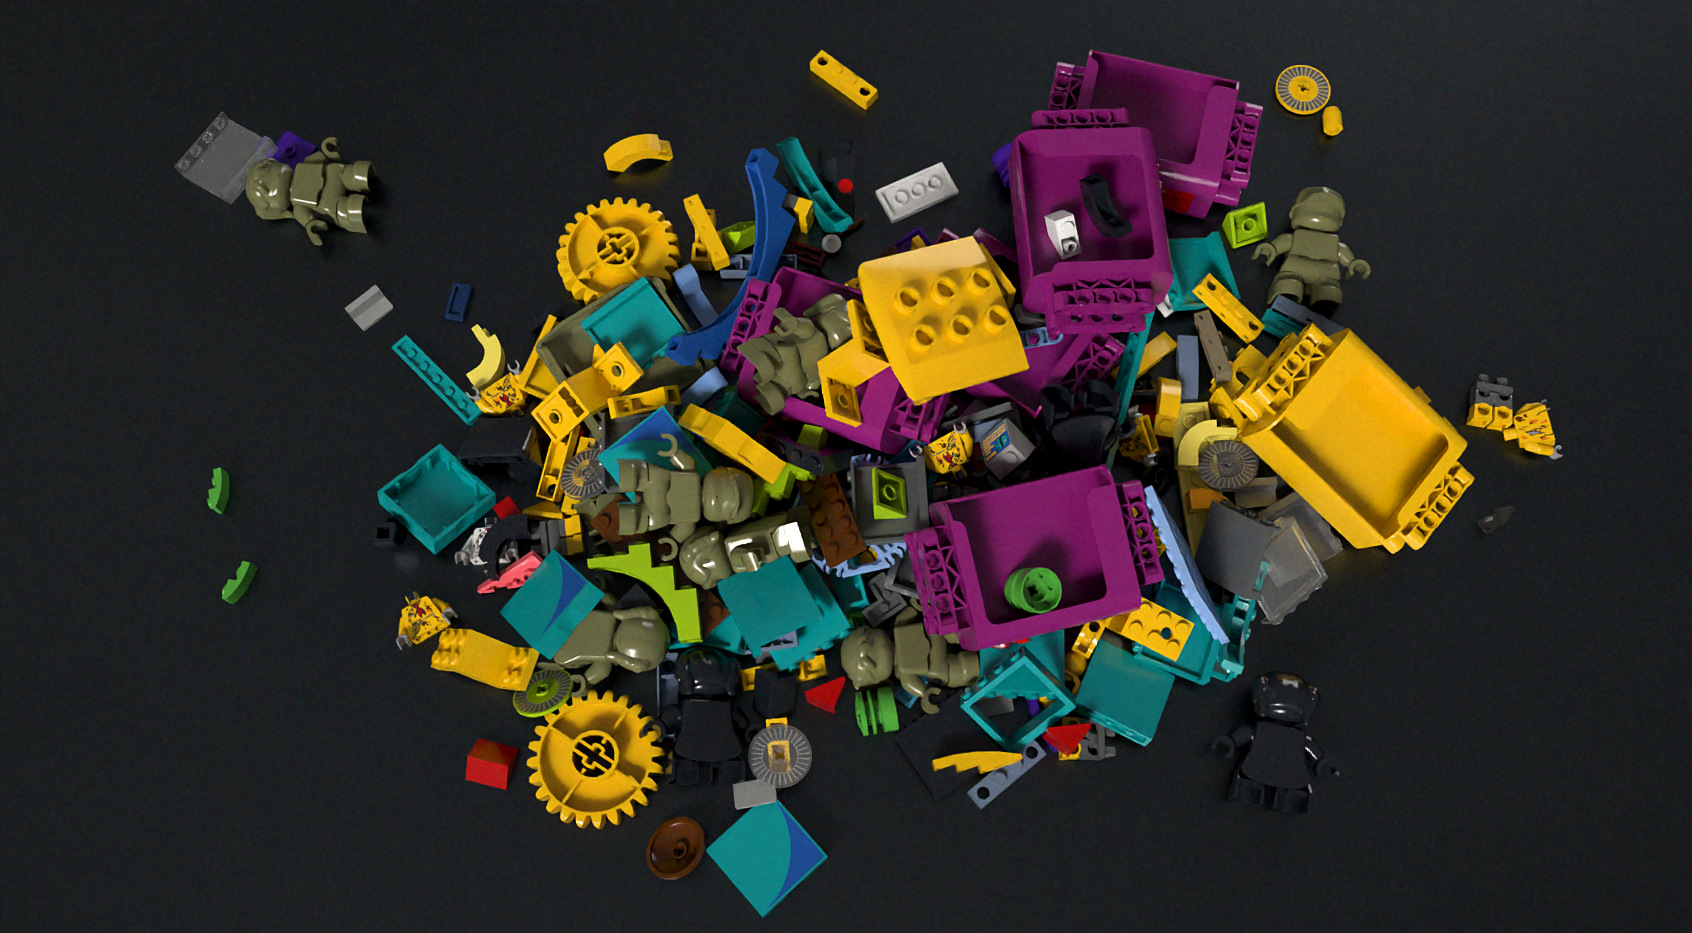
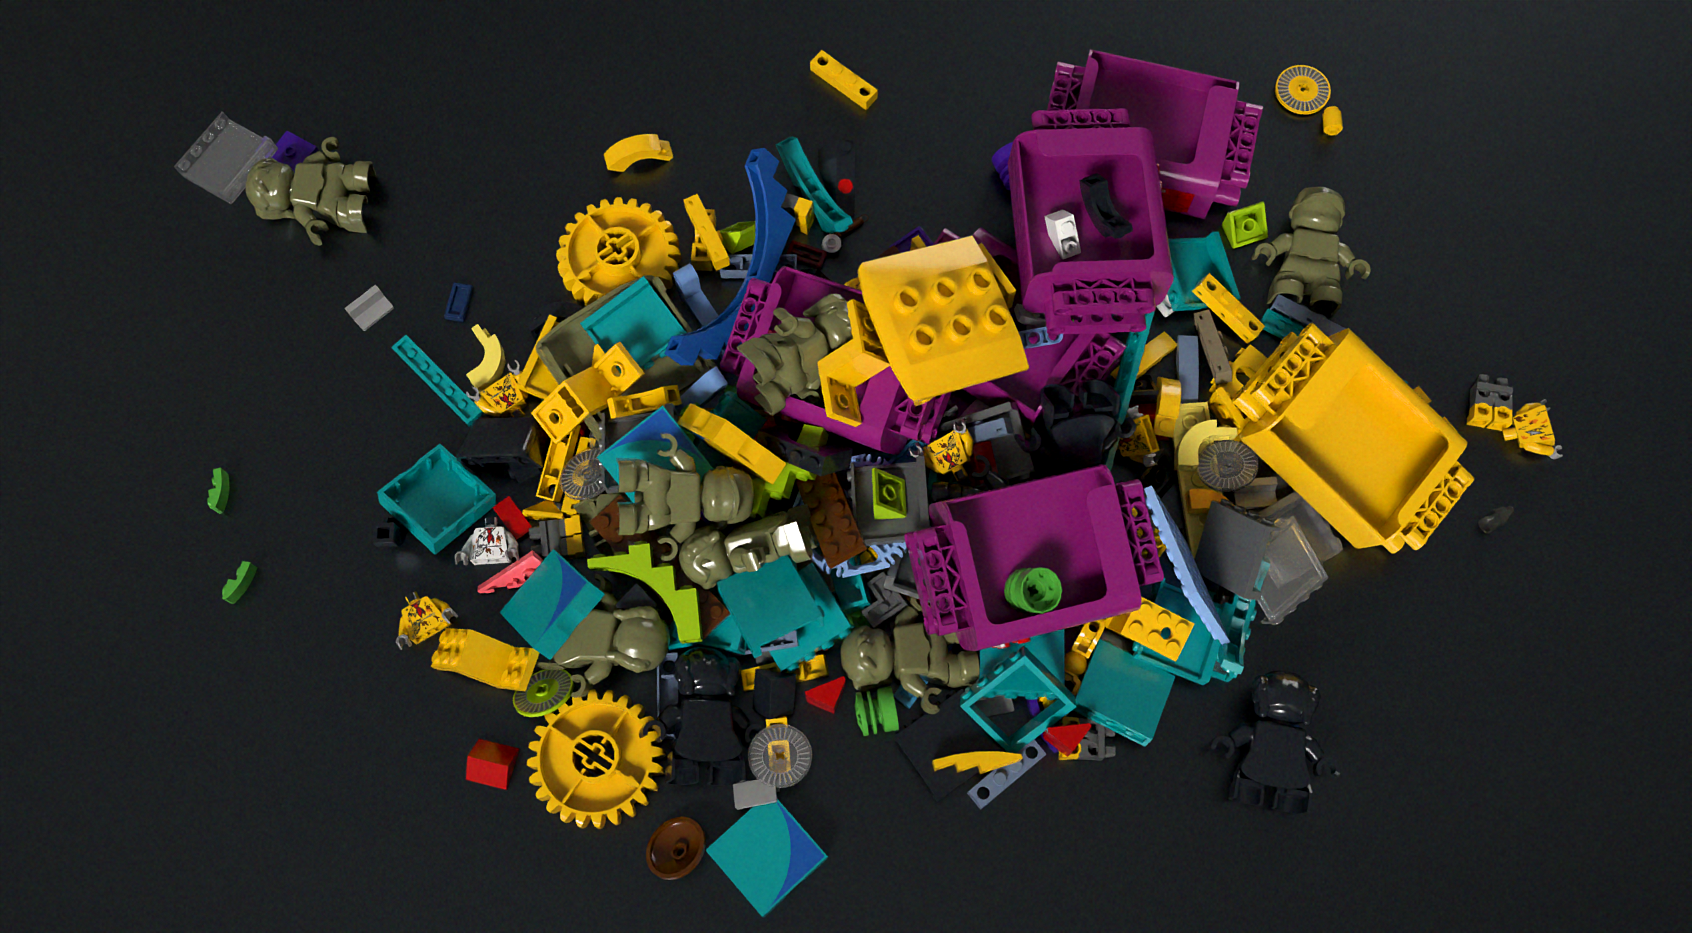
black arch [479,513,532,581] -> none
white tile [875,162,959,224] -> none
light grey slope [980,417,1035,480] -> none

